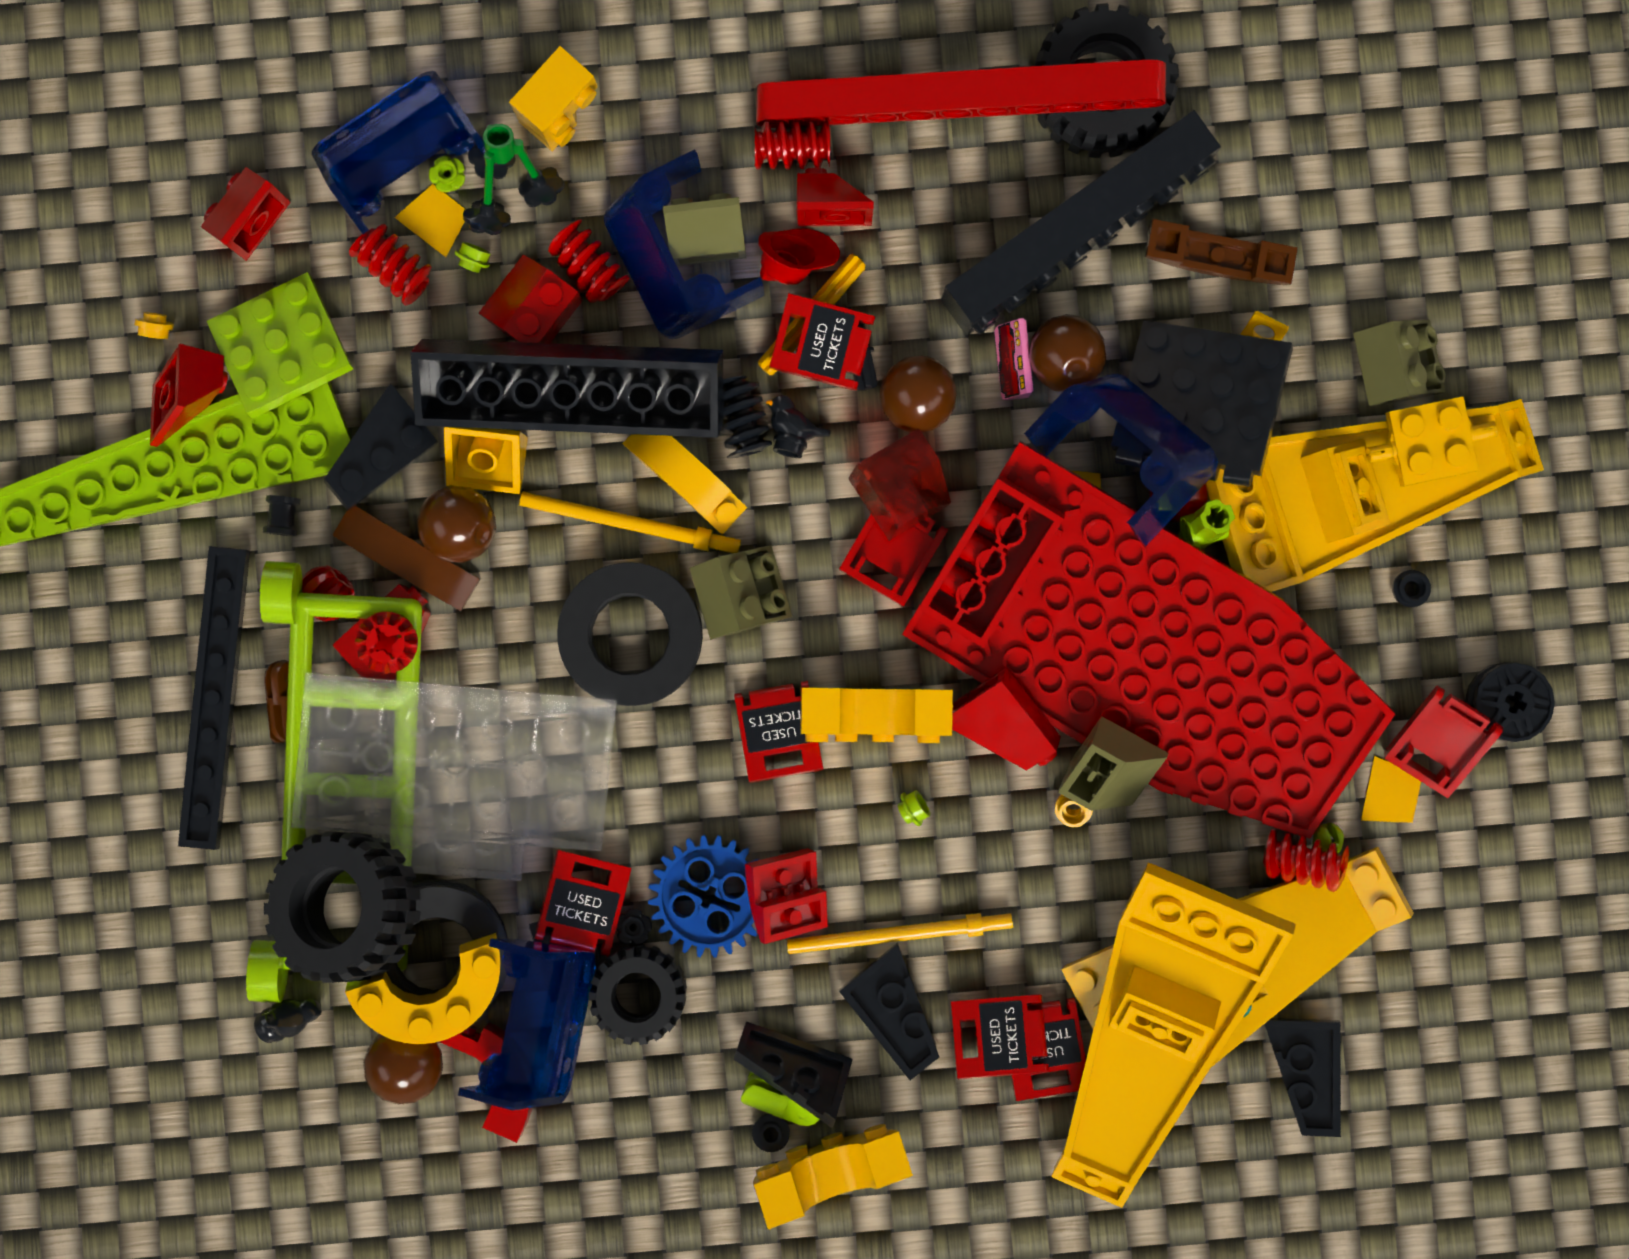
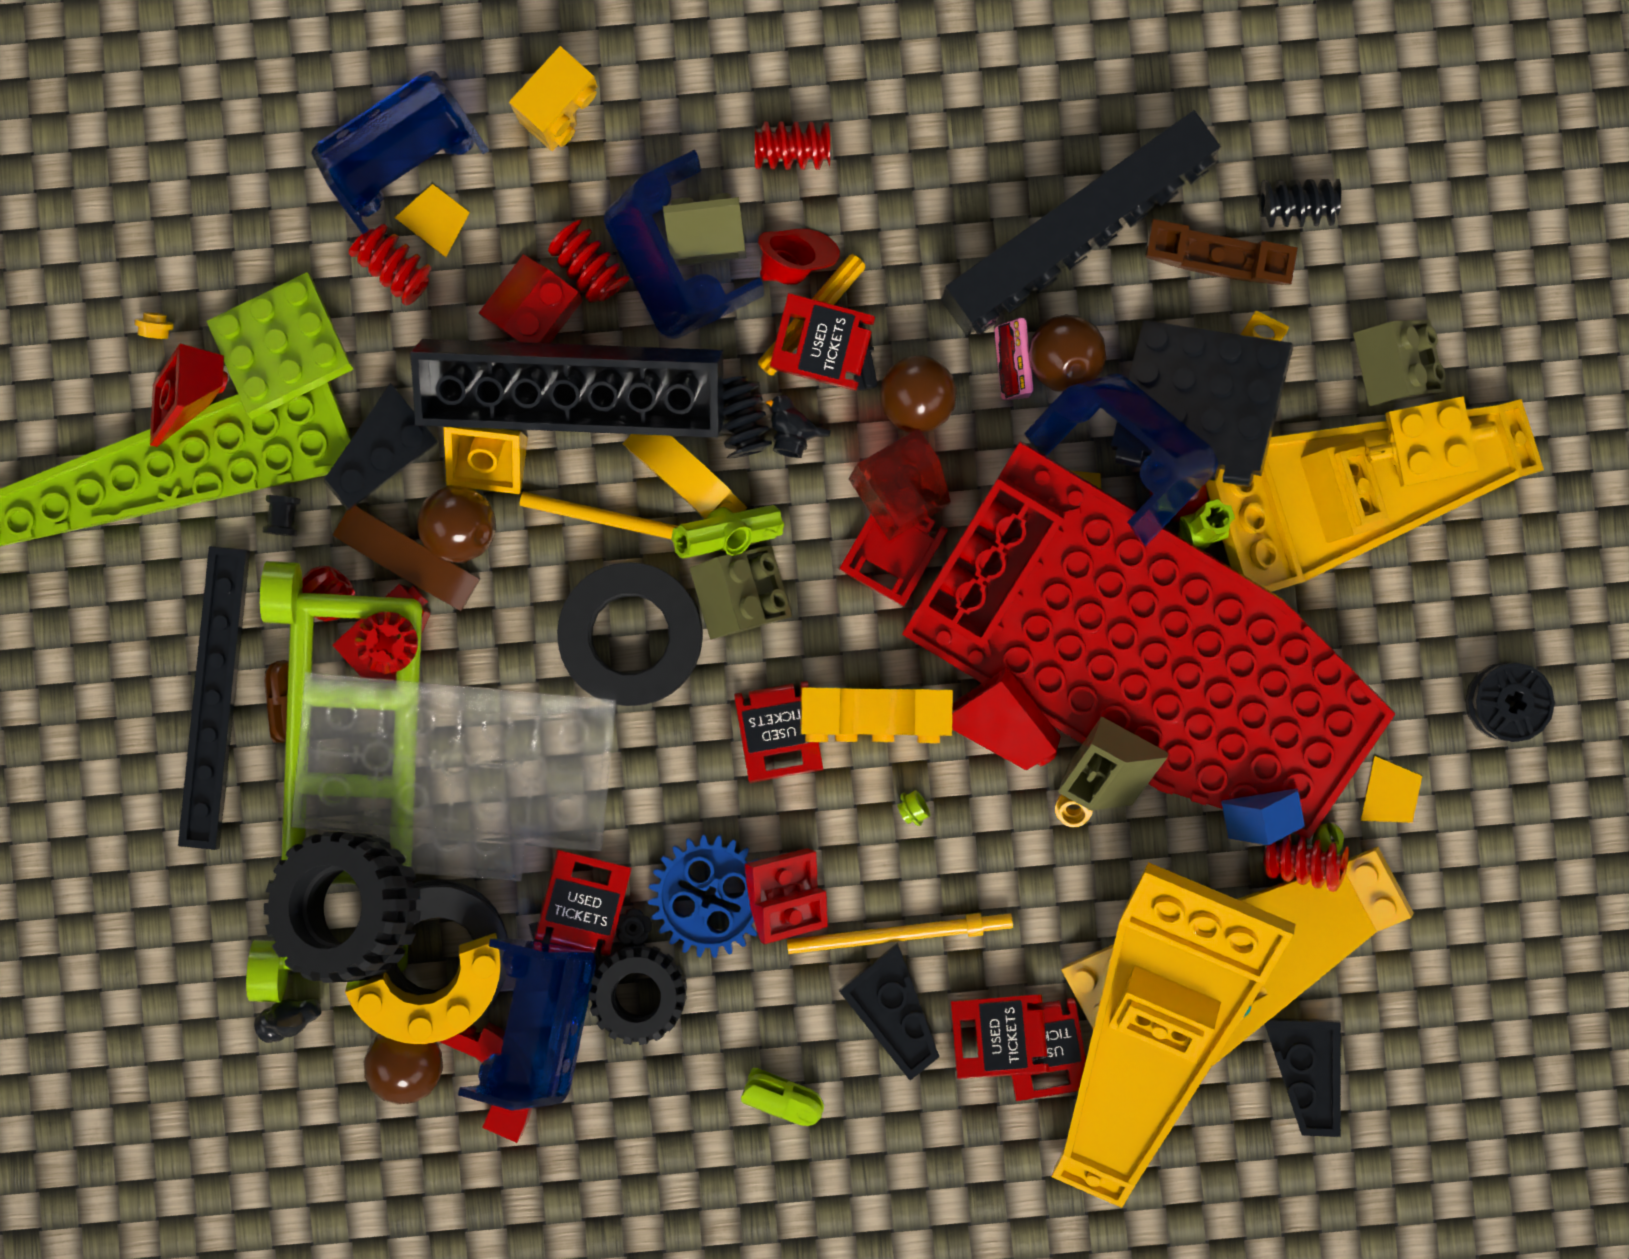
red slope [201,167,291,261] -> none
lime plate [429,156,465,193] -> none
lime plate [455,242,491,273] -> none
black plant [463,124,565,235] -> none
black wing [734,1021,853,1127] -> none
black plate [752,1114,790,1152] -> none
yellow brick [753,1124,913,1229] -> none
red beam [756,60,1166,128] -> none
red slope [797,168,874,226] -> none
black tyre [1034,3,1179,158] -> none
red container [1384,686,1503,798] -> none
black plate [1392,570,1431,607] -> none
none -> lime piece [671,505,784,559]
none -> blue slope [1222,788,1305,845]
none -> black piece [1259,179,1342,228]

